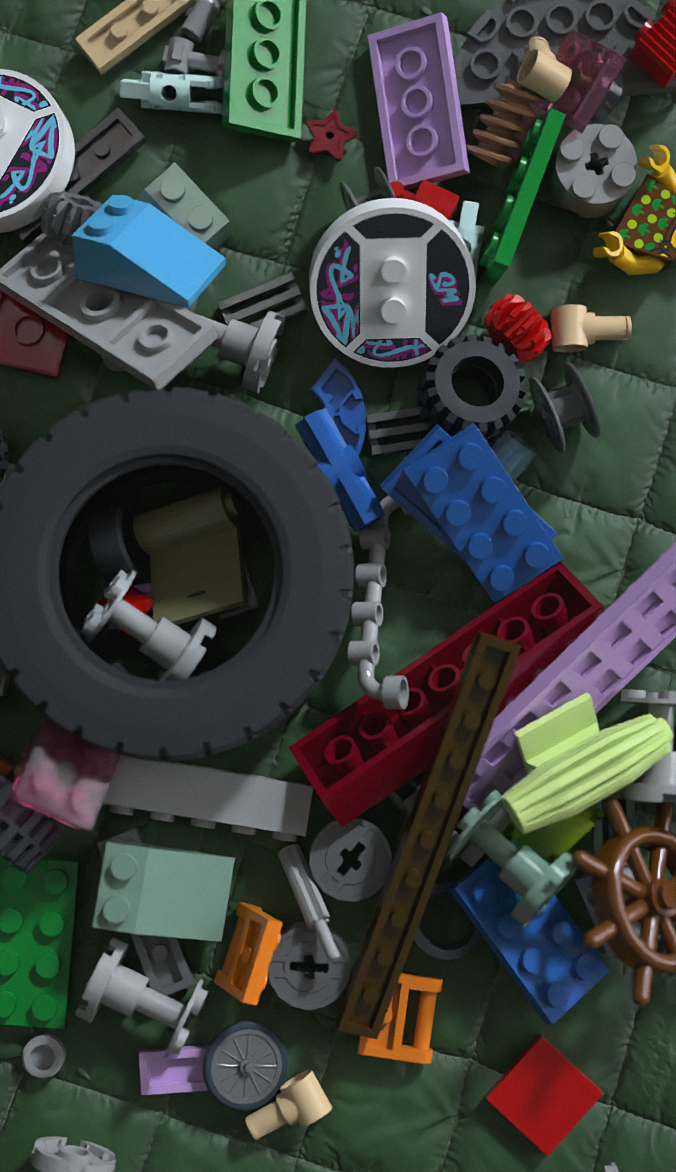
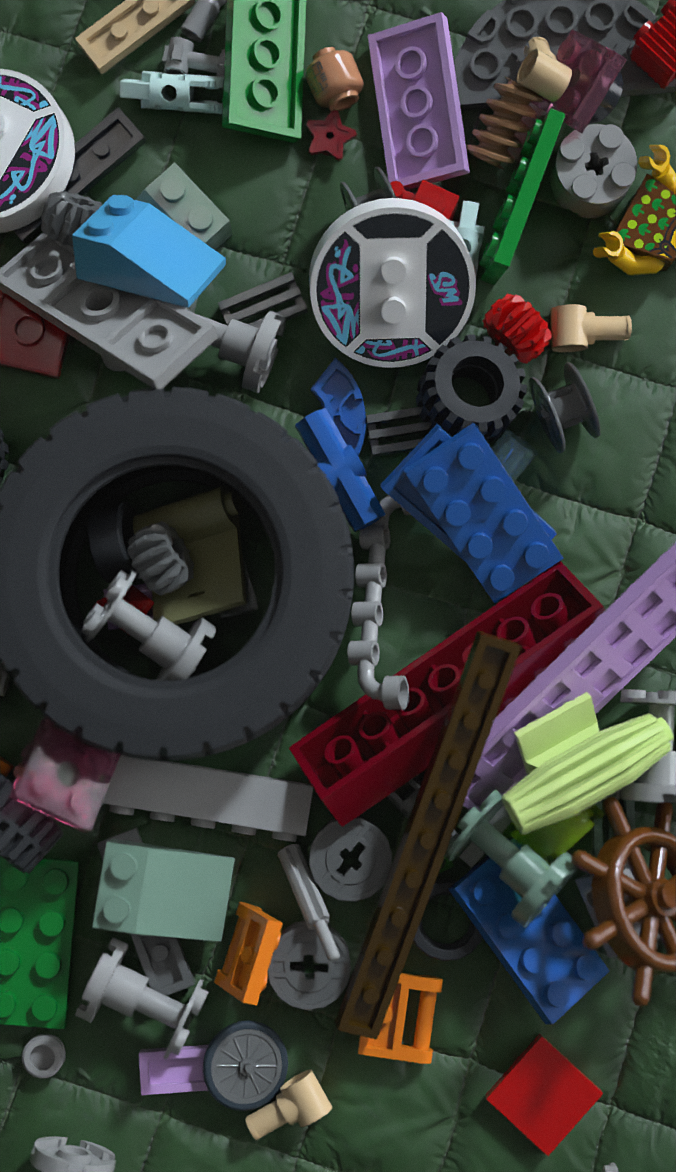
none -> dark grey gear [128,521,194,596]
none -> nougat head [305,47,364,111]

